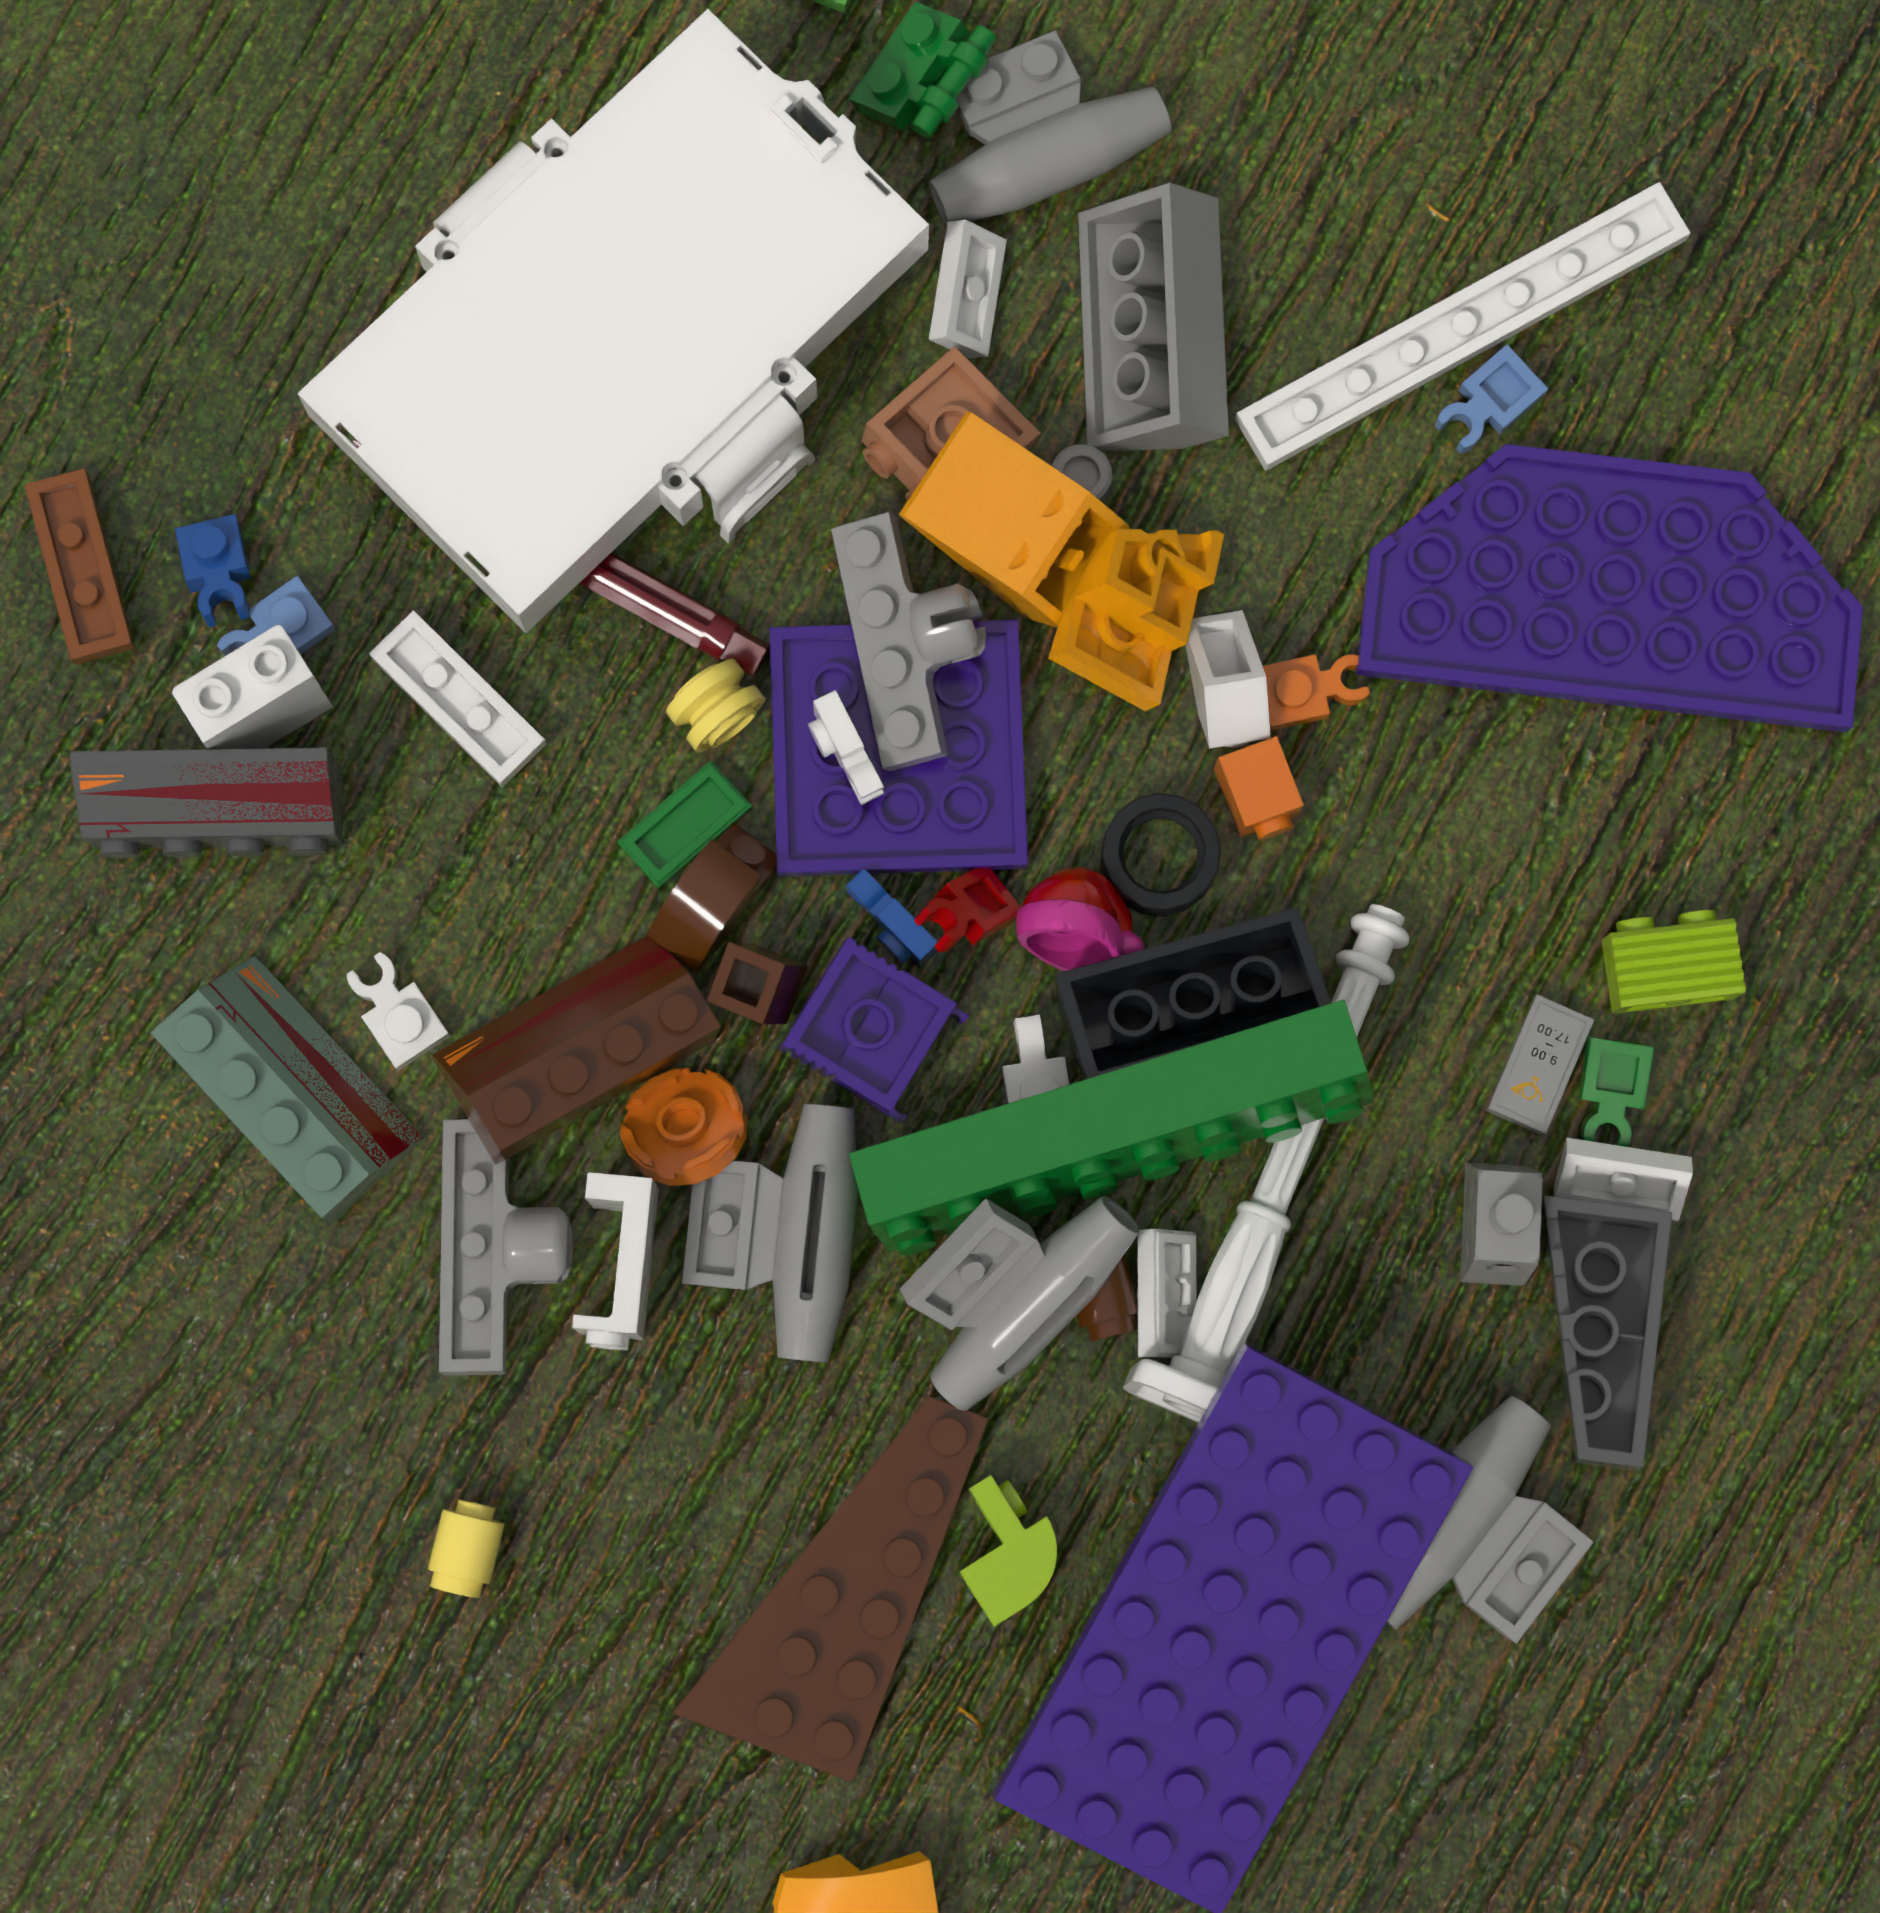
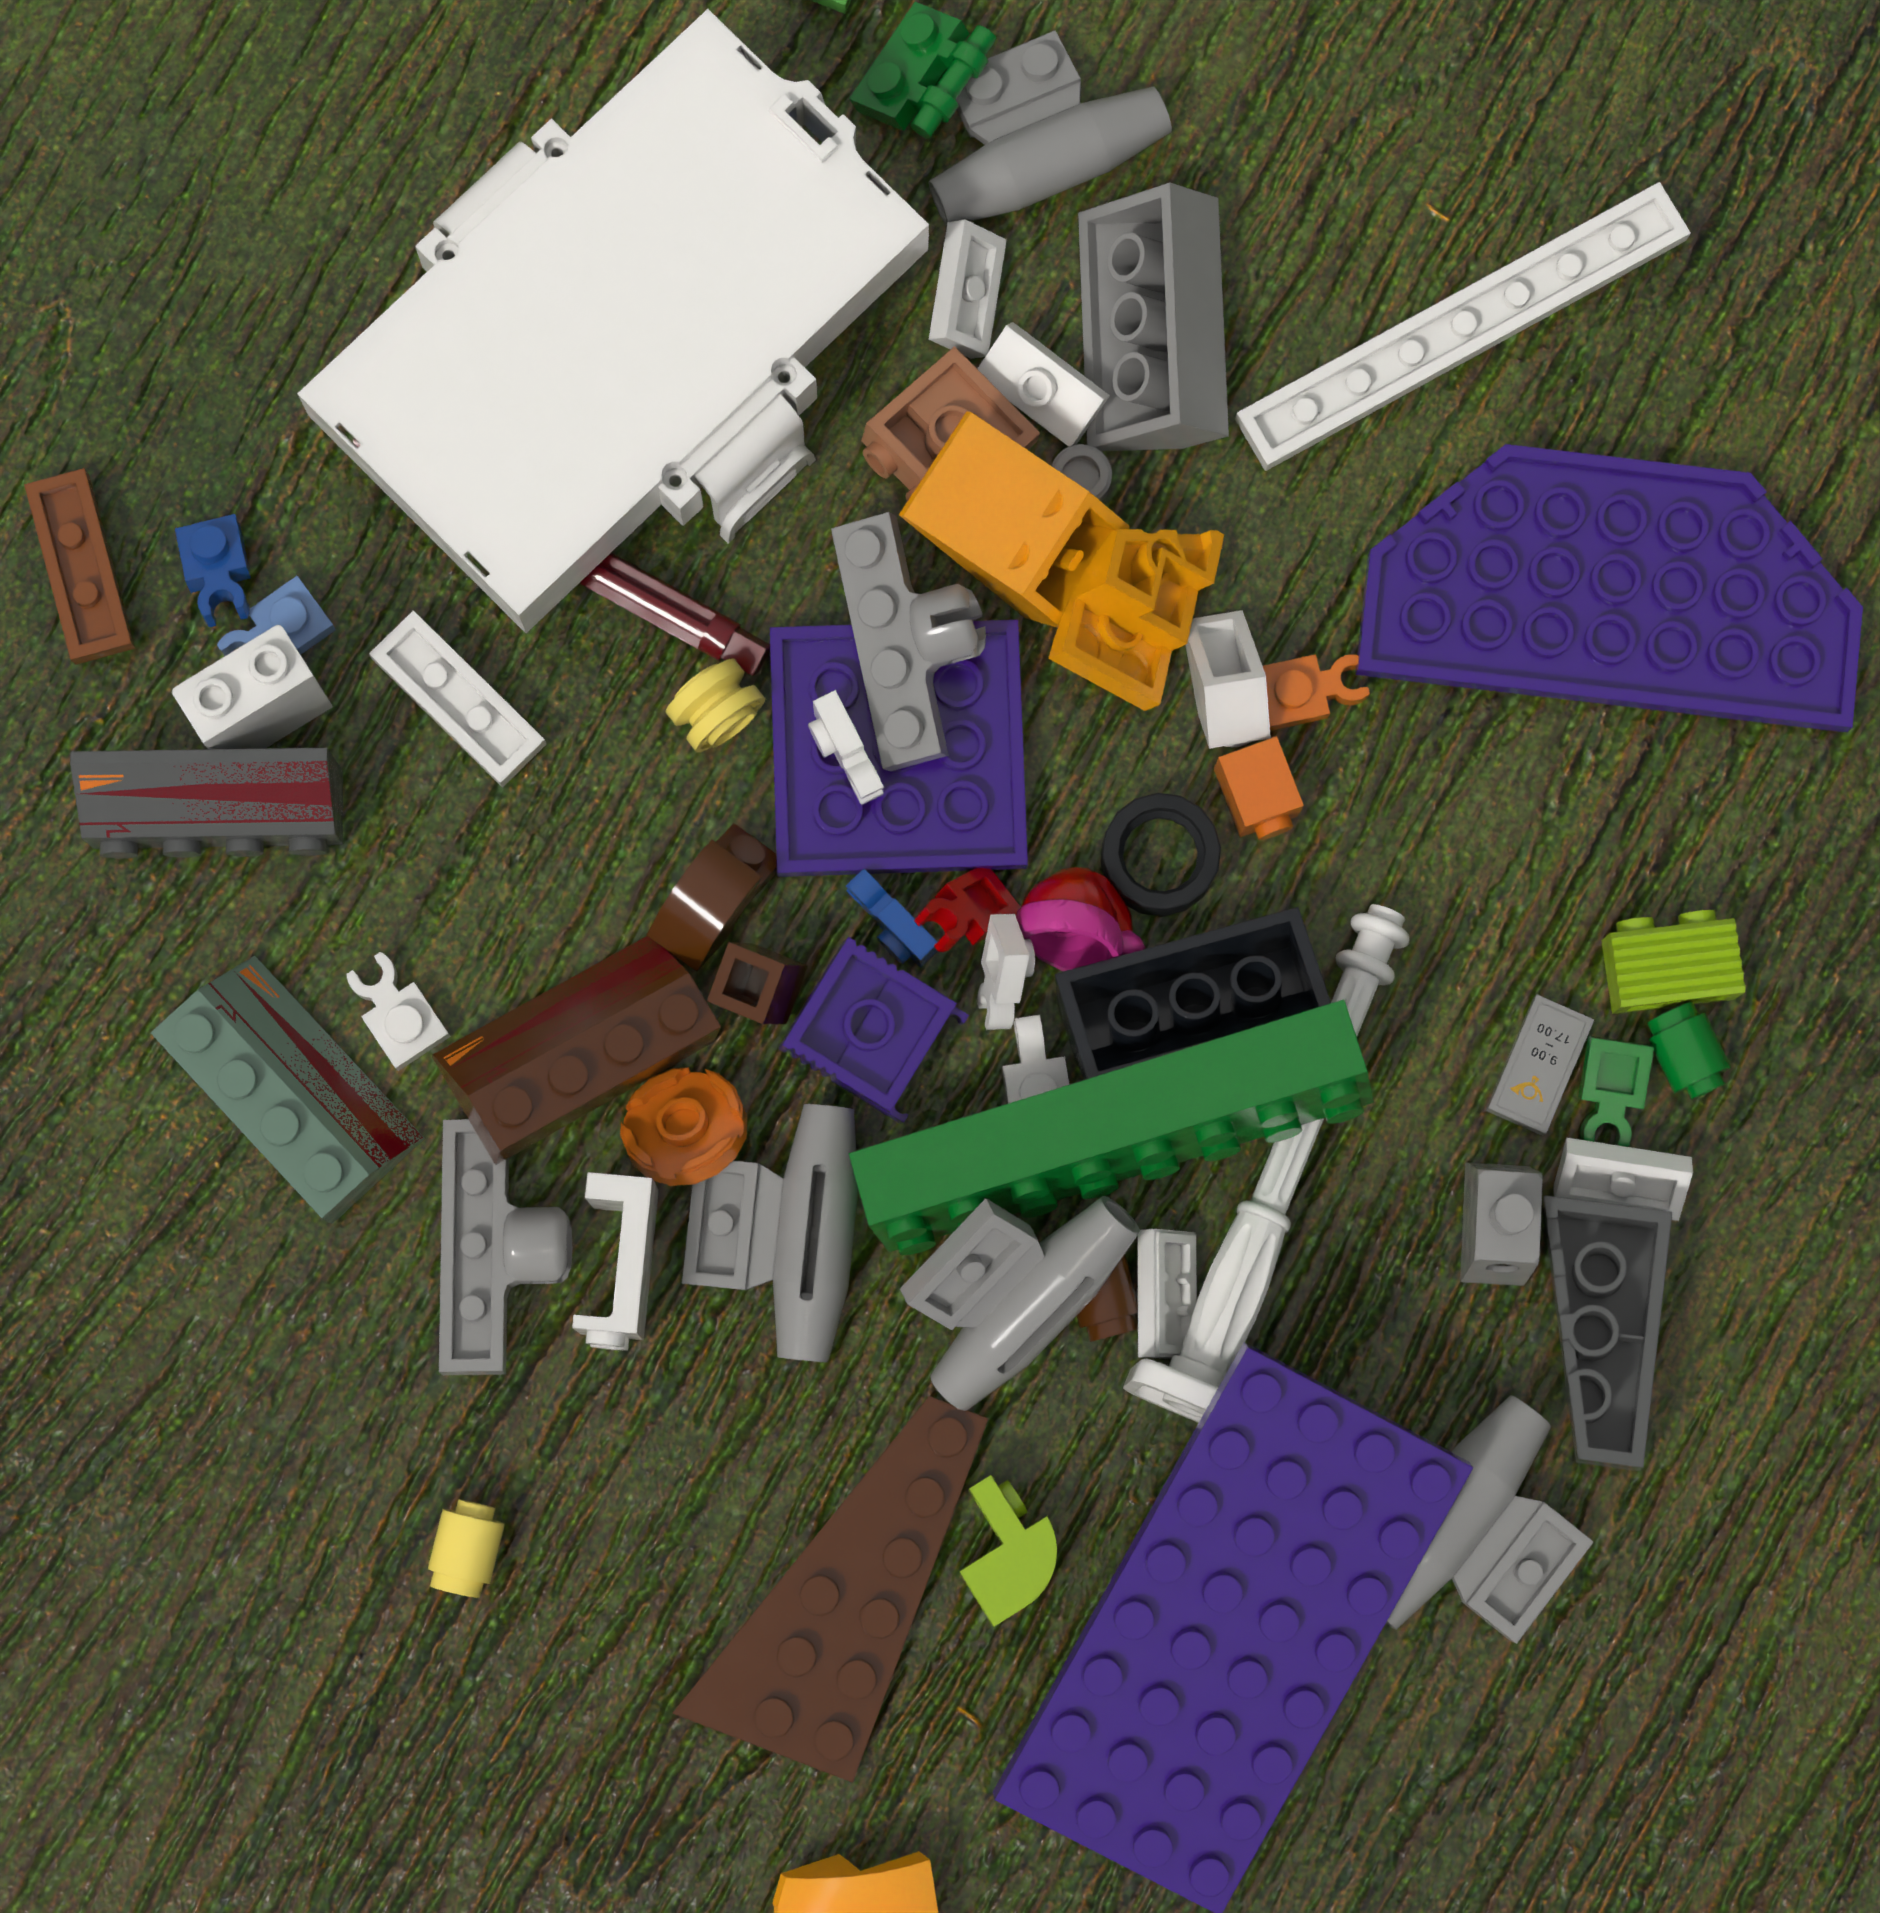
green tile [617,760,753,891] -> none
medium blue plate [1435,344,1548,454] -> none
none -> white plate [977,322,1110,447]
none -> white plate [977,914,1035,1030]
none -> green brick [1647,1001,1731,1100]

